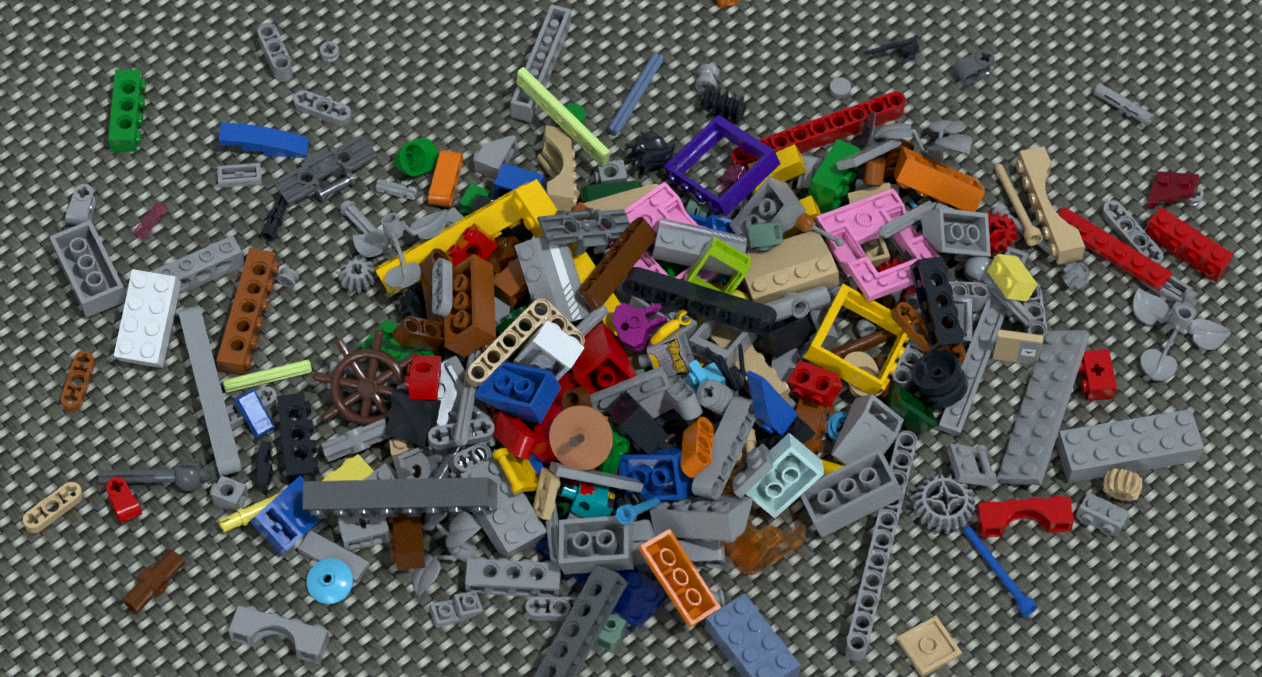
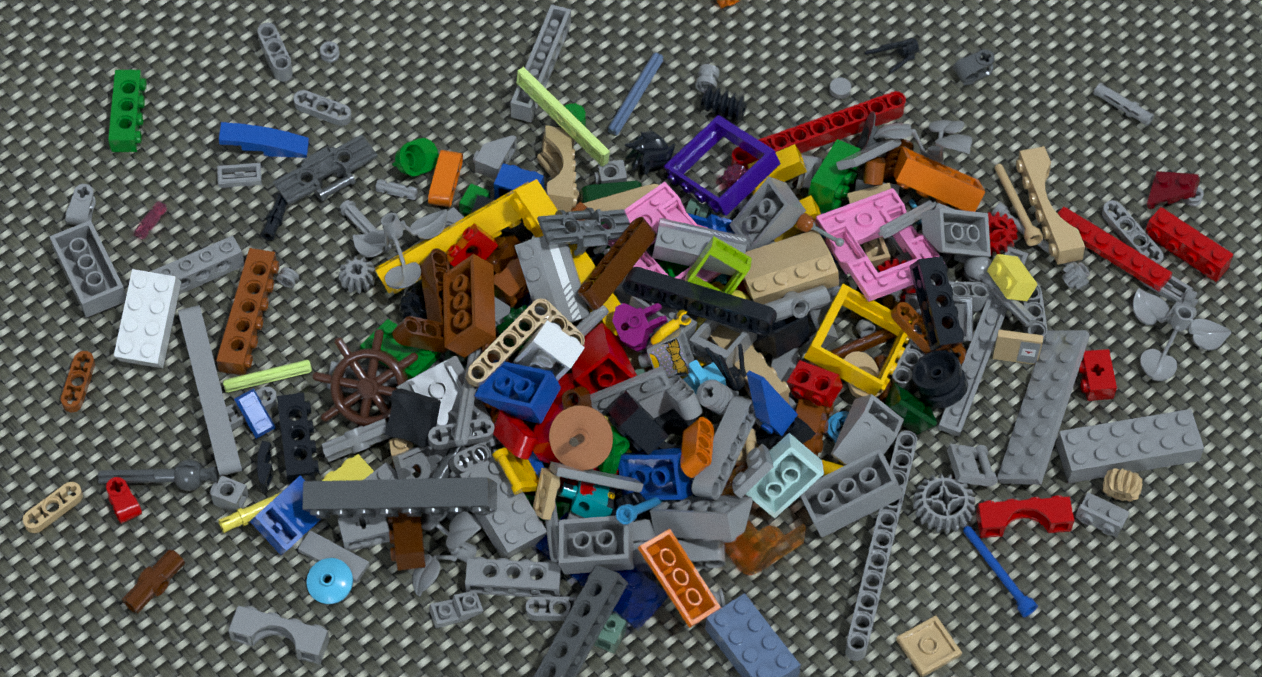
red brick [405,355,441,400] -> none
light grey beam [432,258,453,317] -> none
sand green brick [747,220,783,251] -> none

